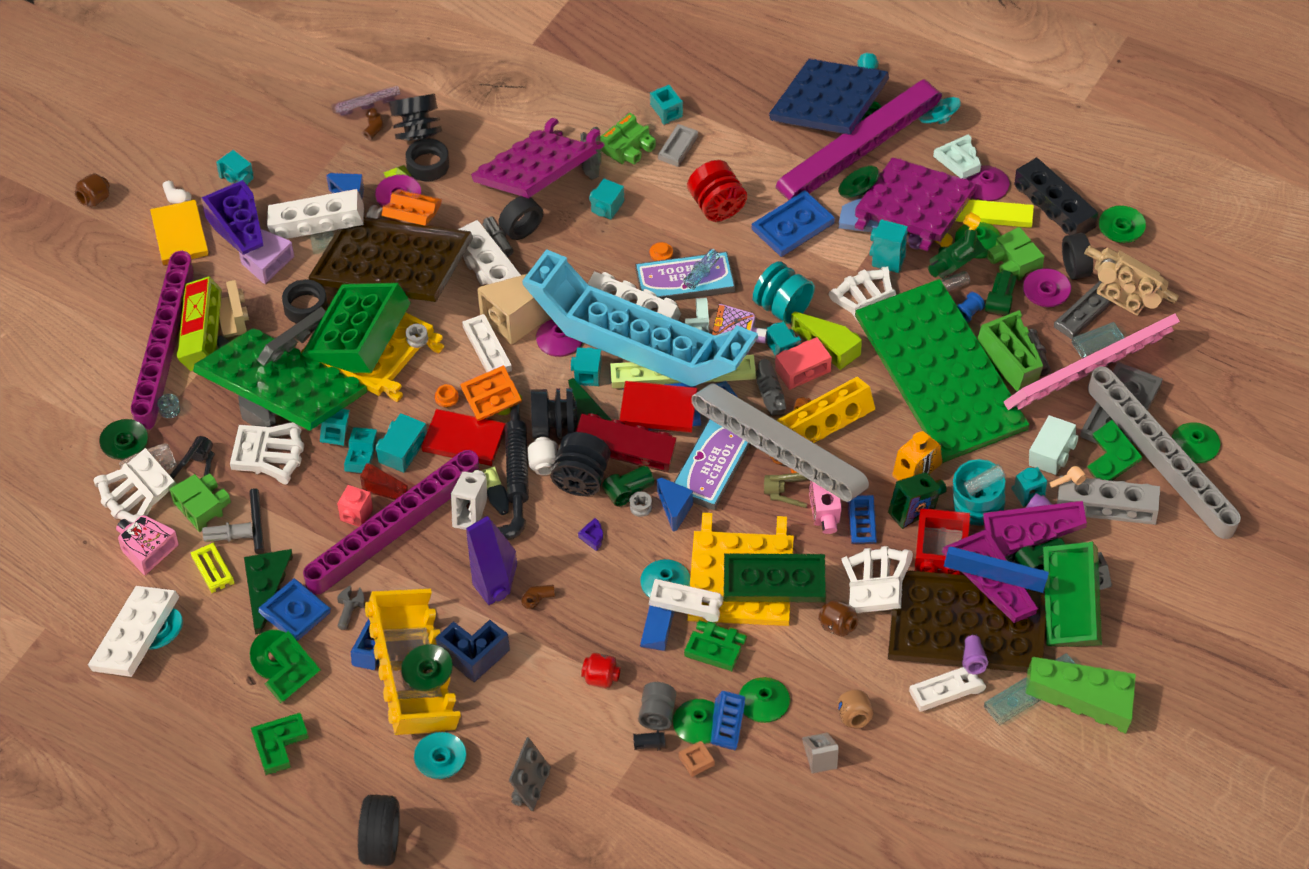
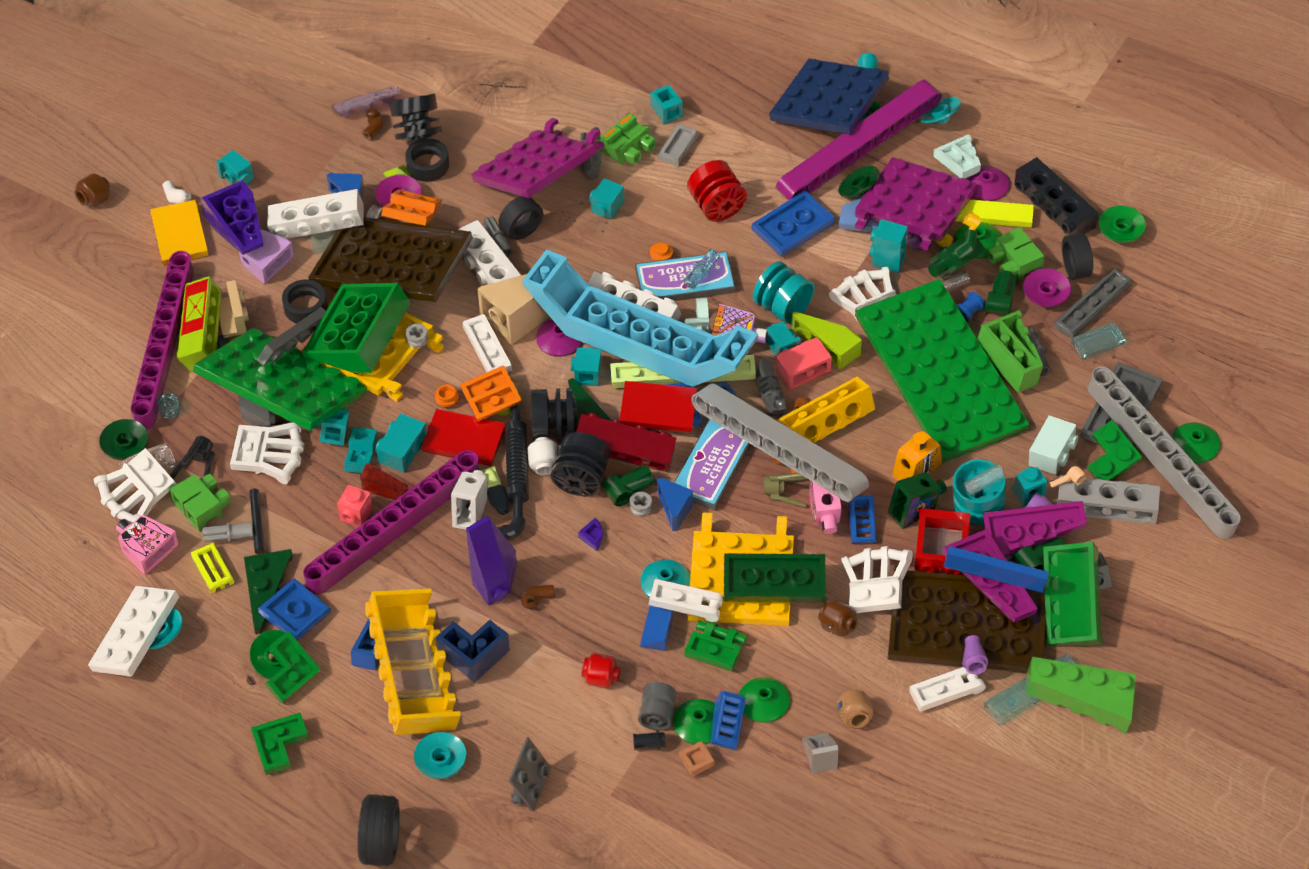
dark grey bar [337,586,365,630] -> none
dark green dish [401,644,453,691] -> none
bright pink plate [1004,314,1180,410] -> none
tan piece [1084,245,1179,315] -> none

